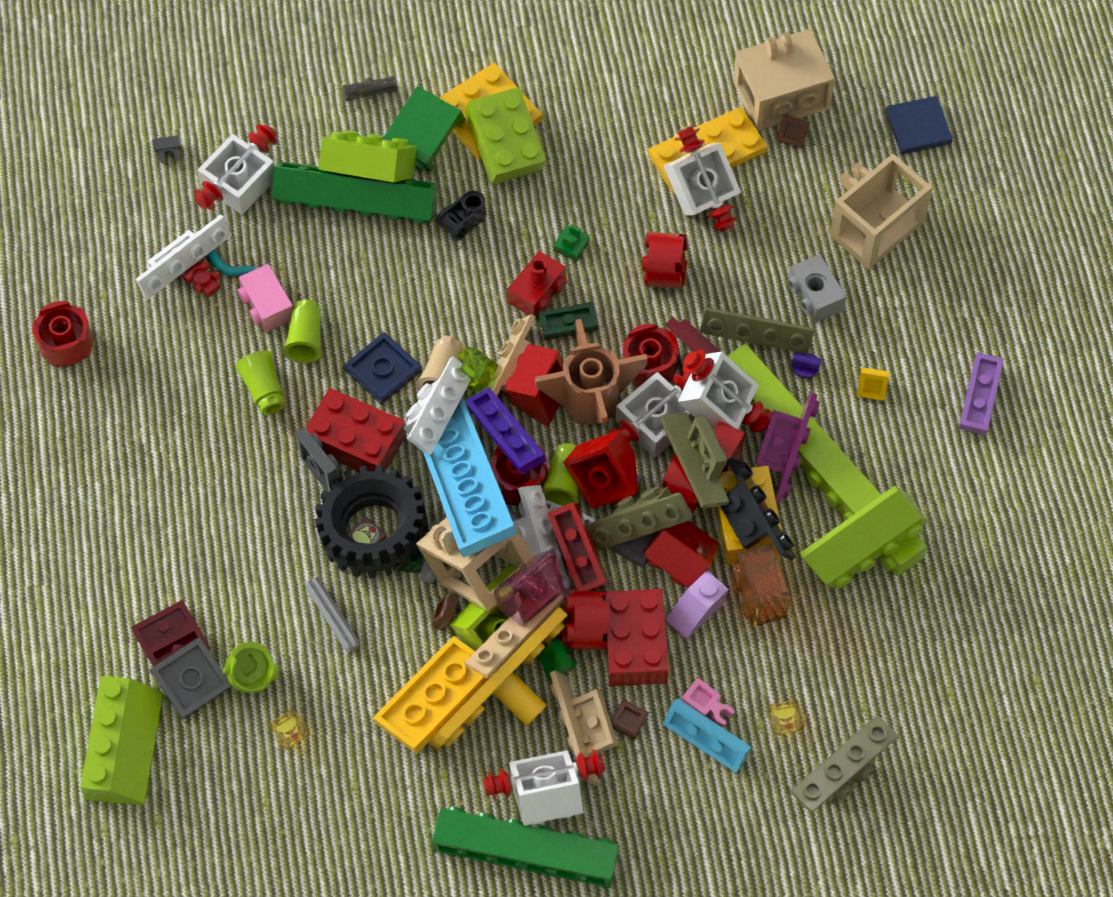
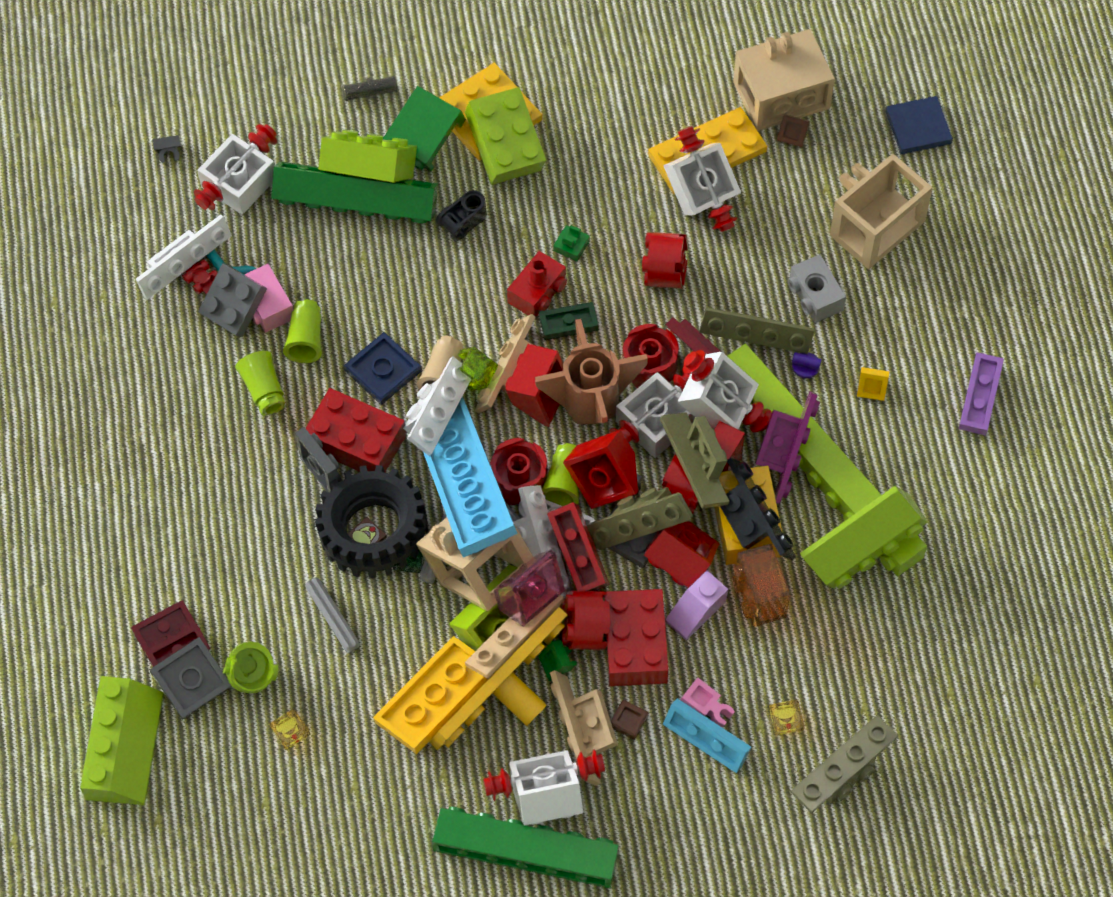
red brick [32,301,93,367] -> none
reddish brown tile [431,593,459,630] -> none
dark purple plate [465,387,546,475] -> none
none -> dark grey plate [198,263,267,337]

